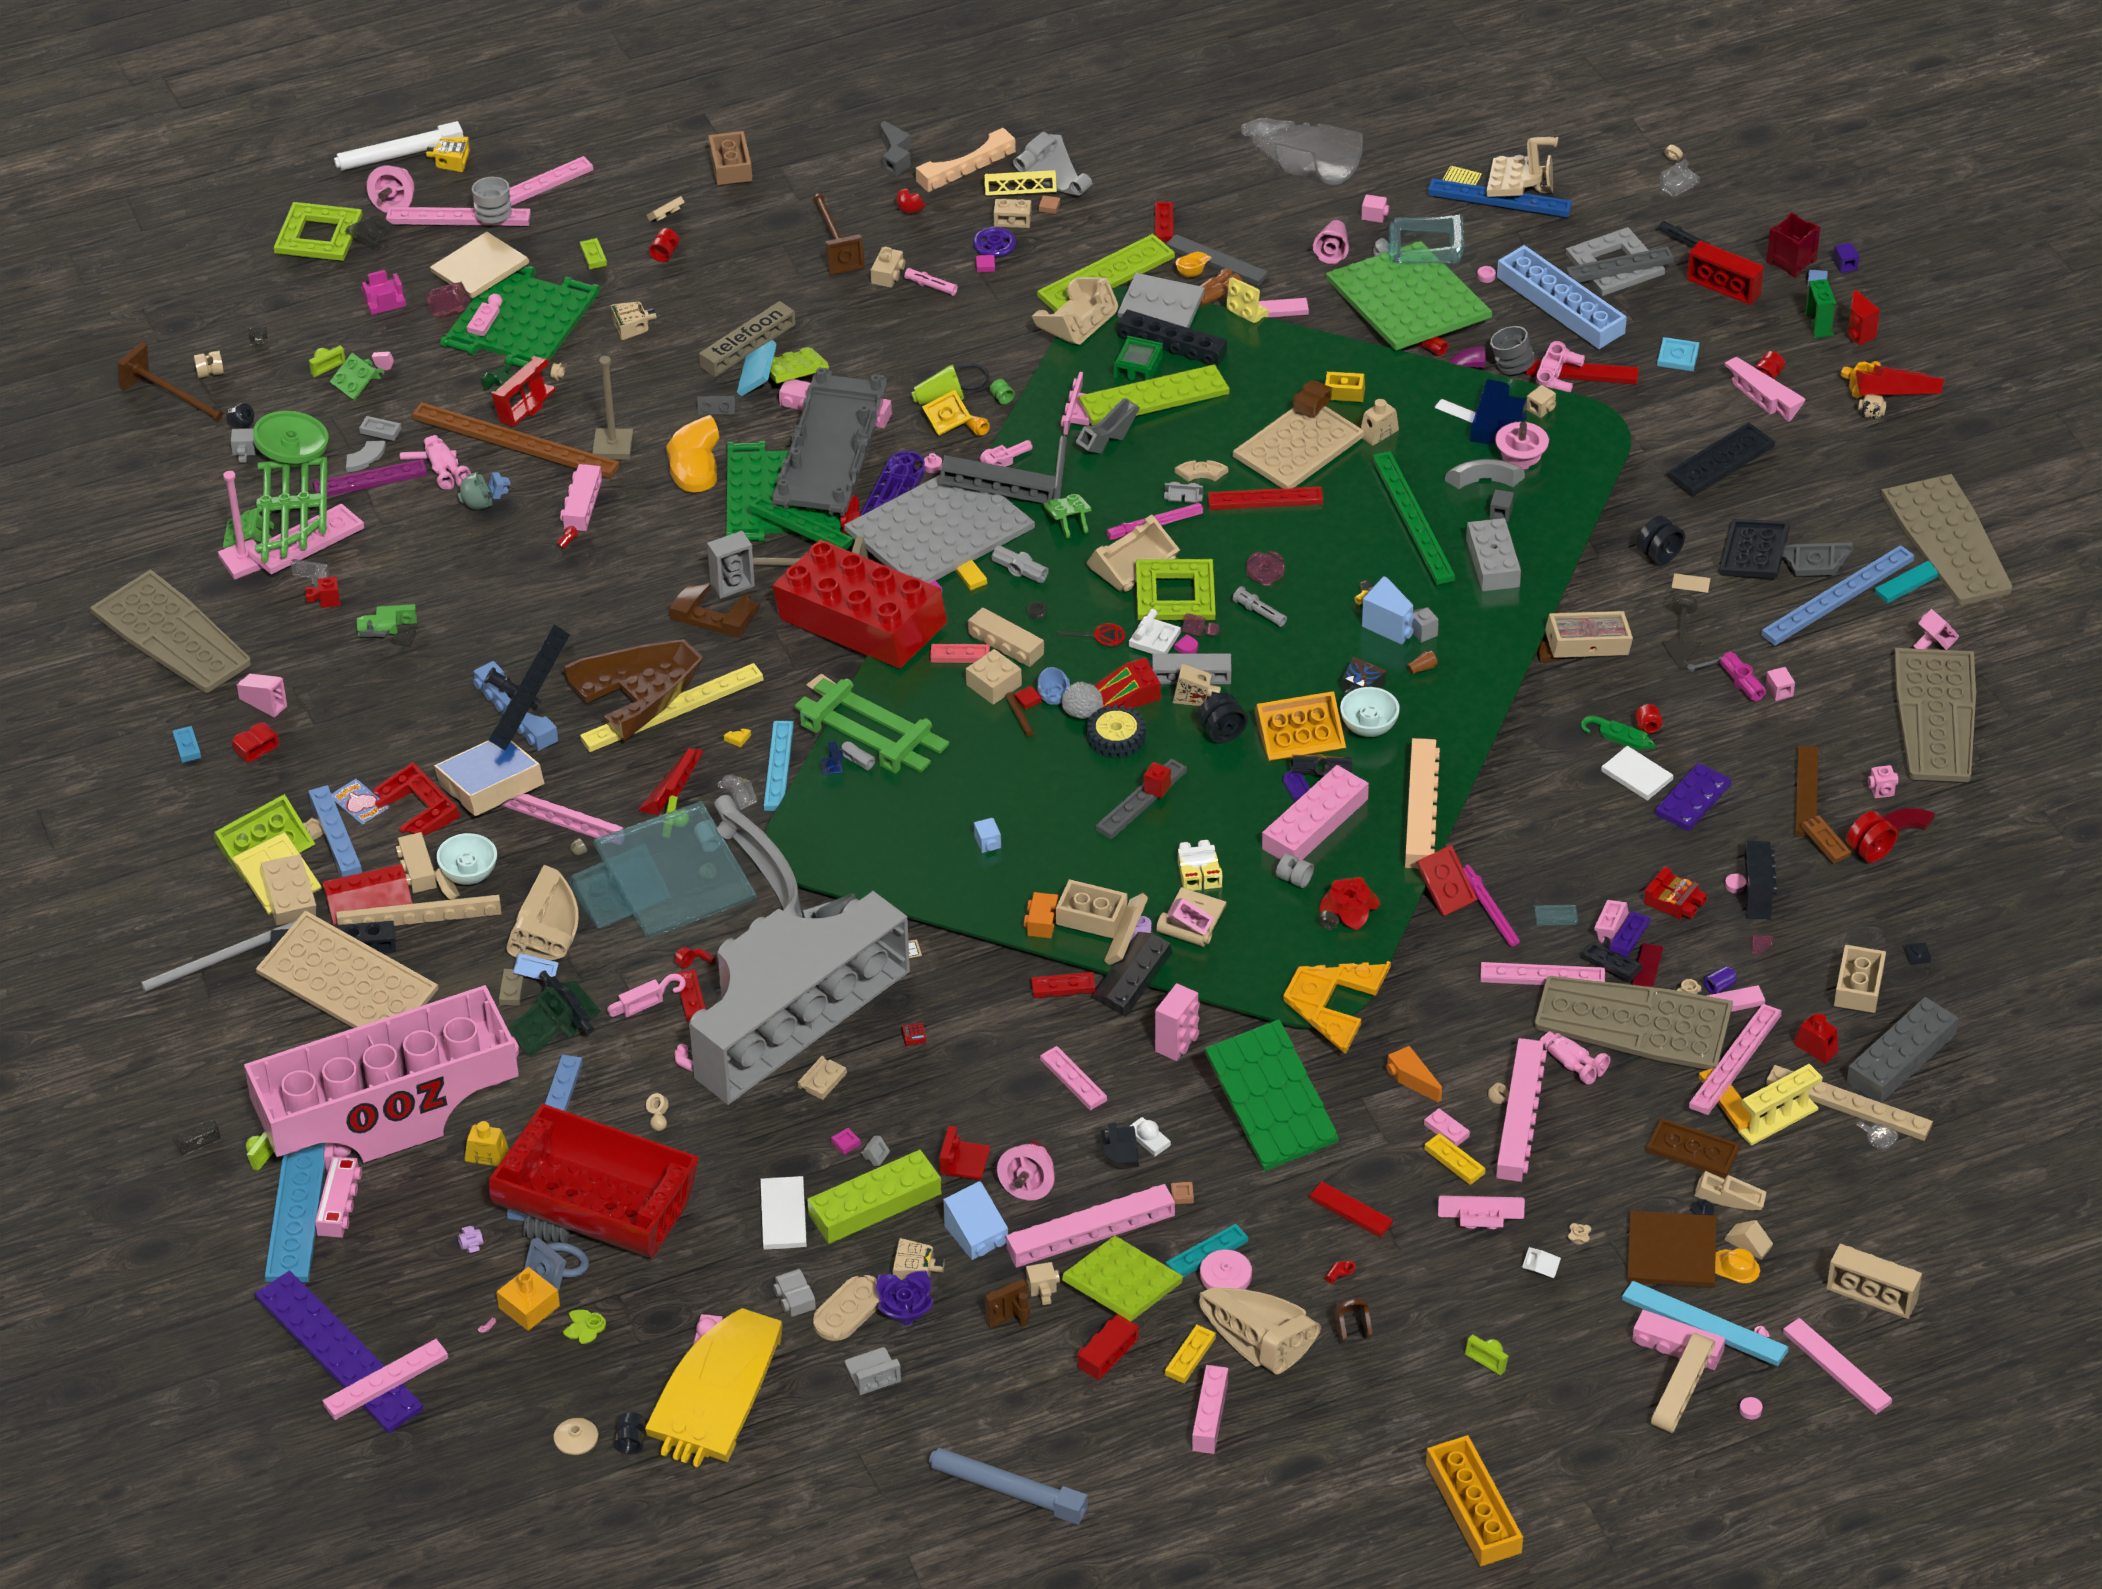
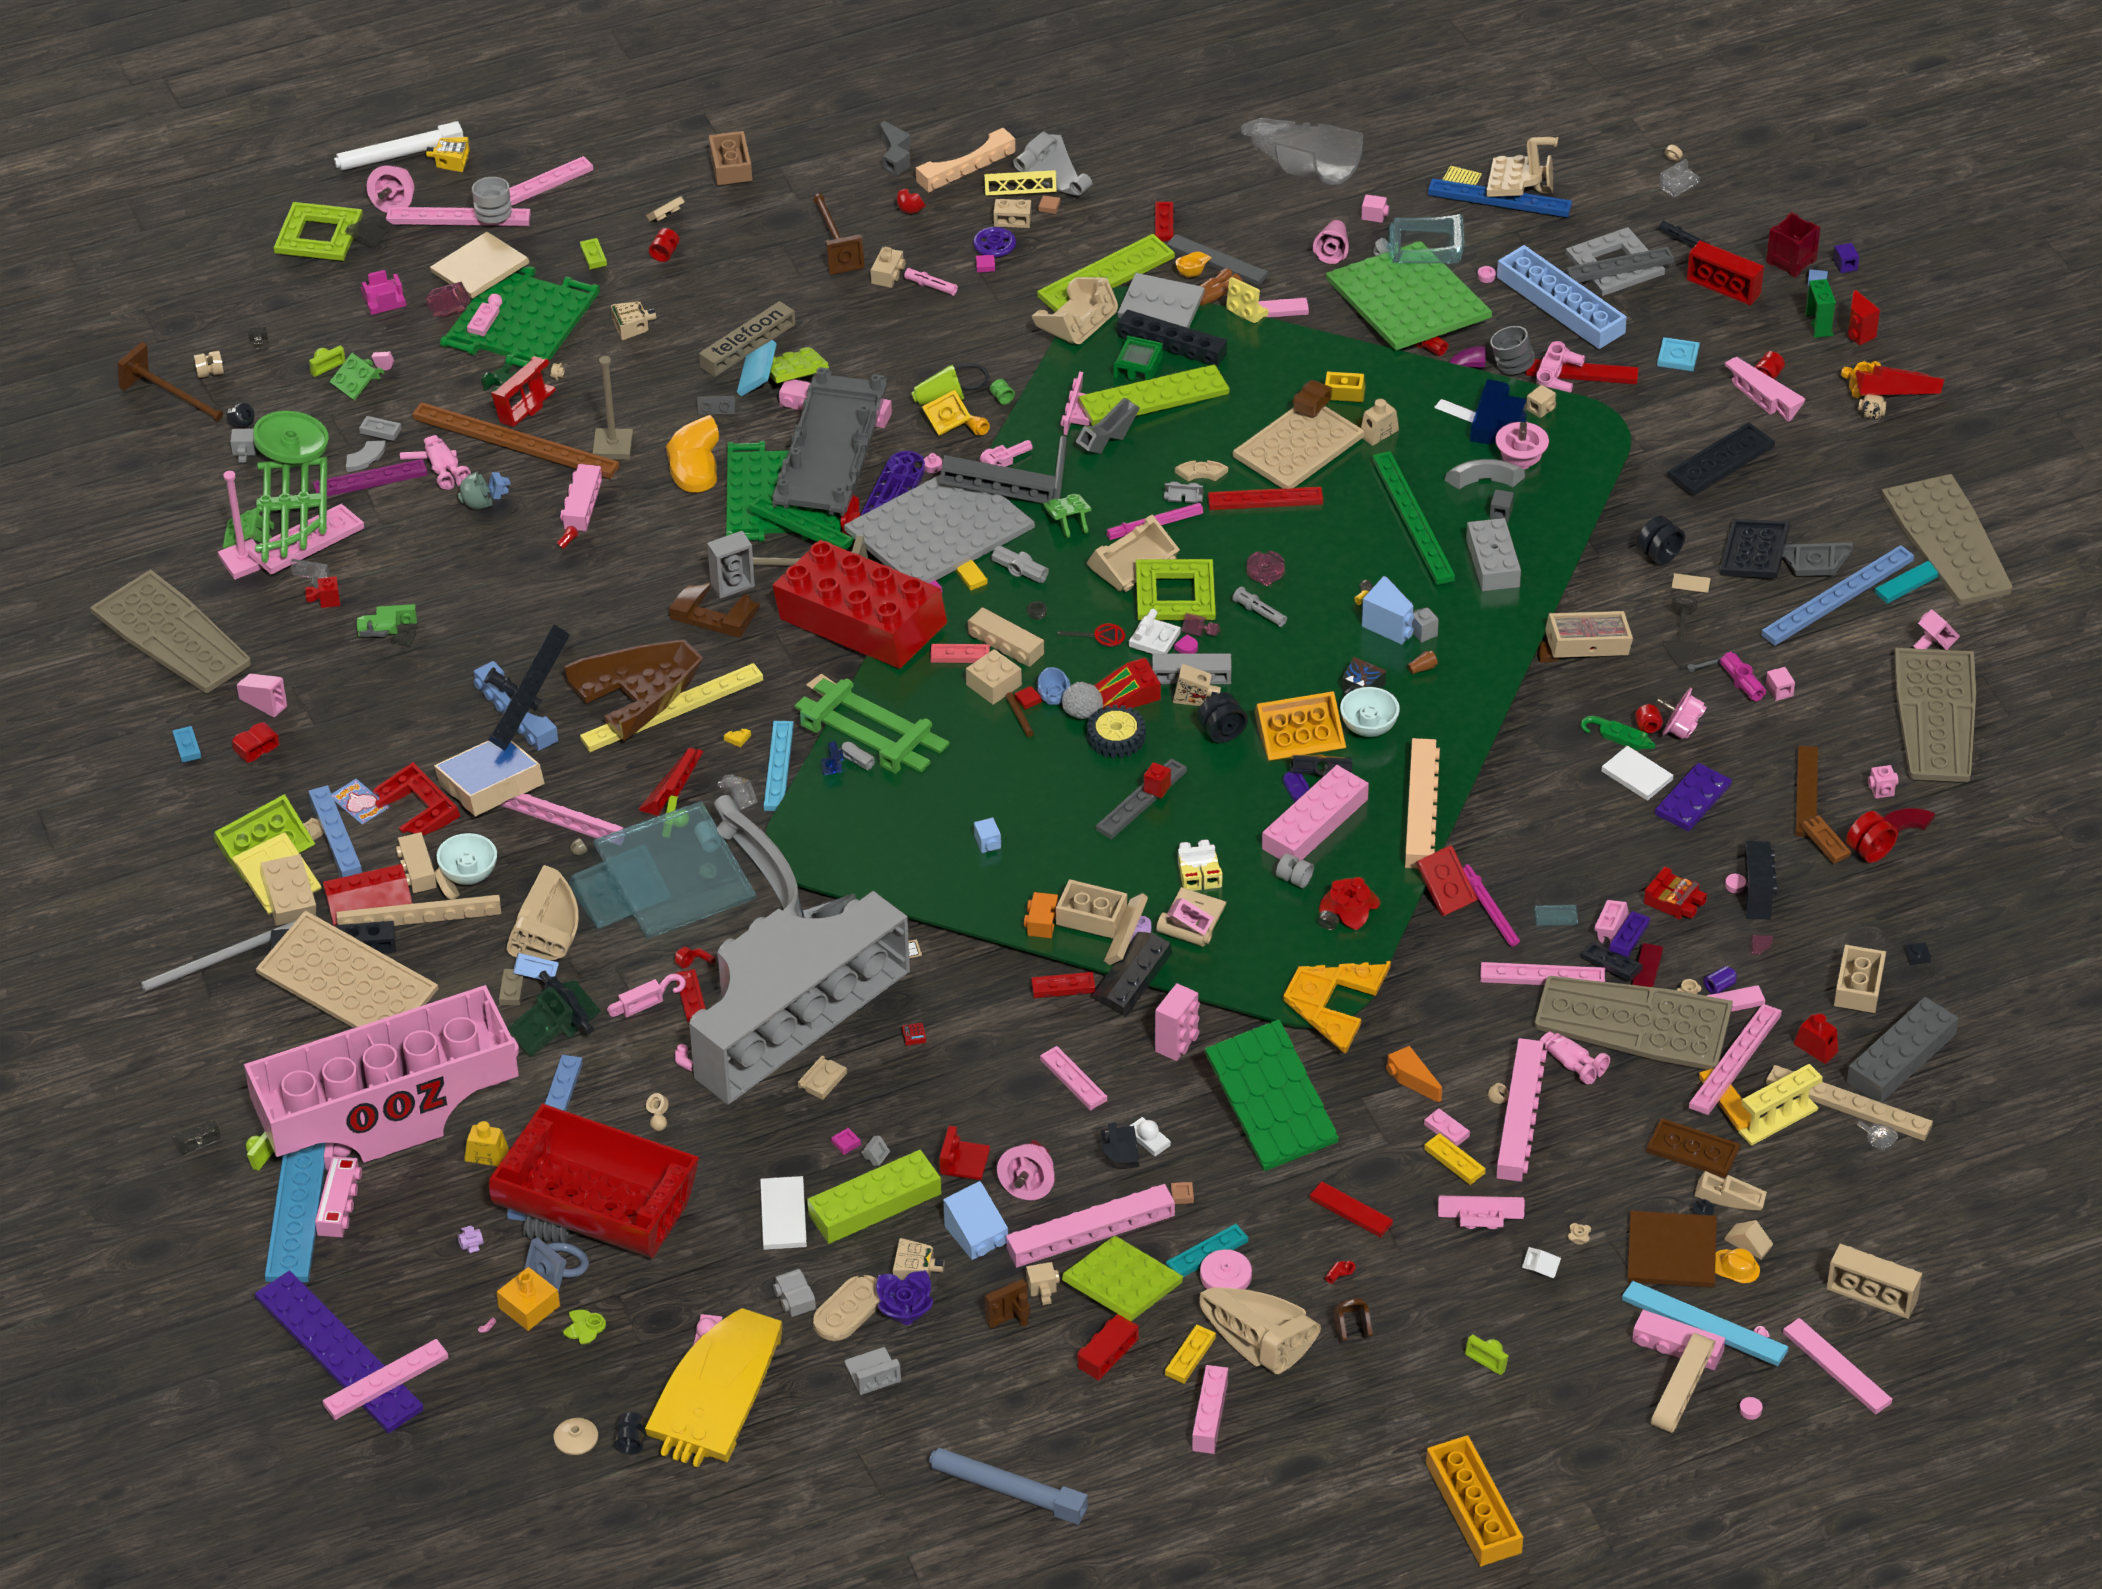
none -> bright pink piece [1656,687,1707,739]

